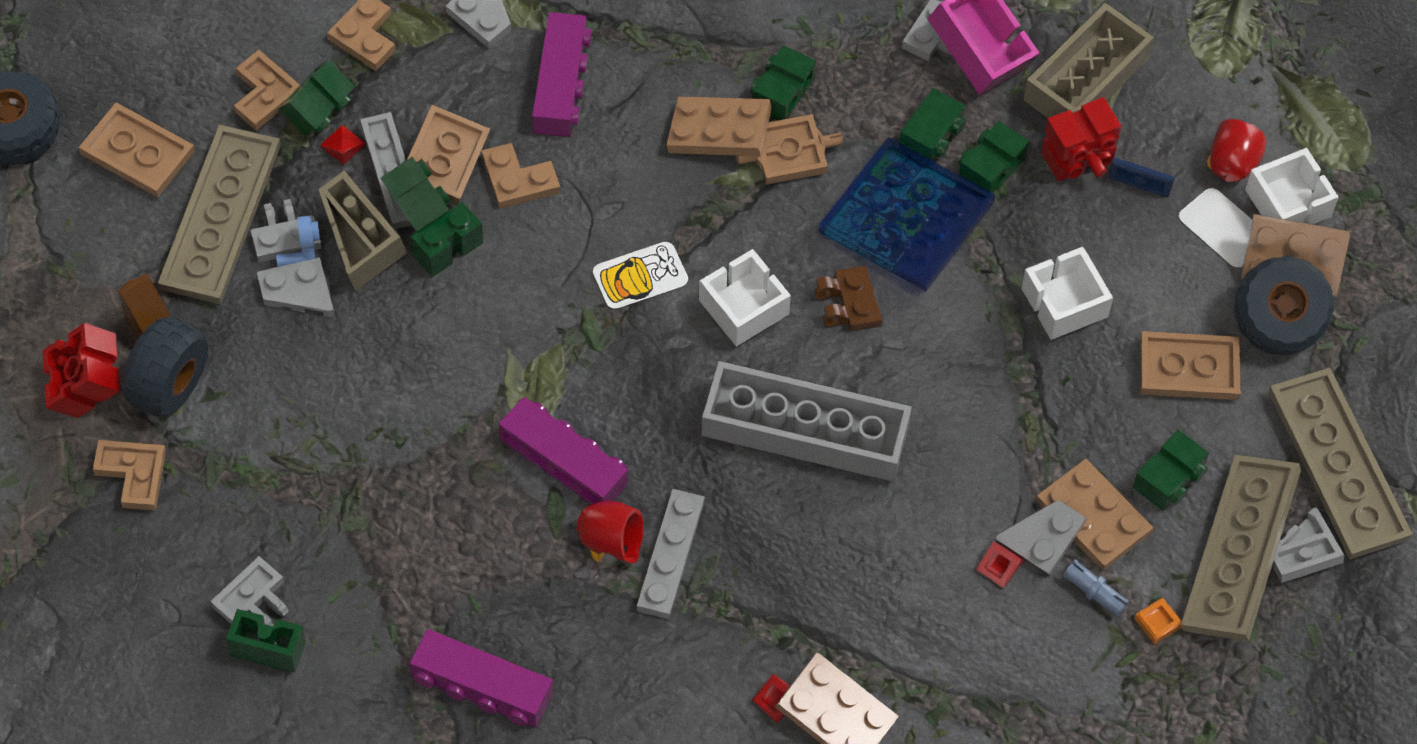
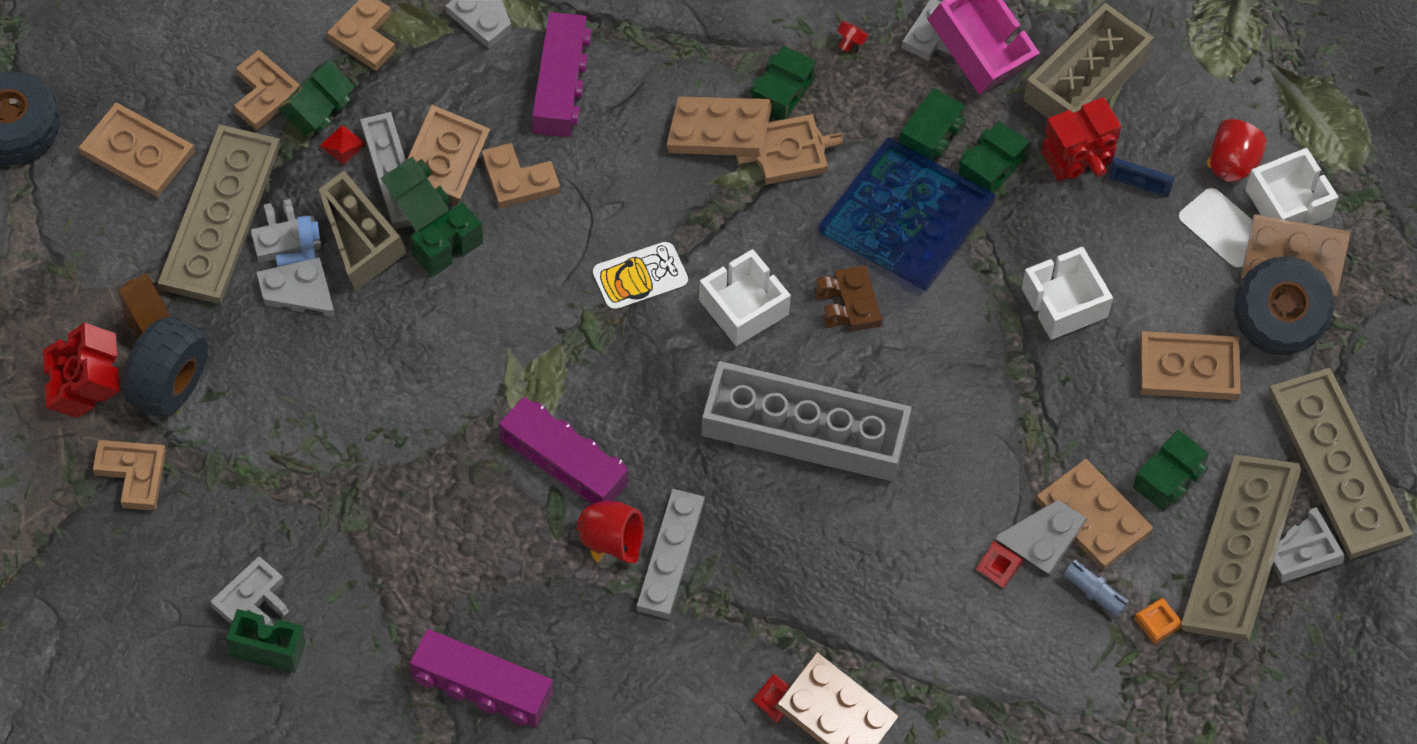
none -> red tile [836,20,869,52]

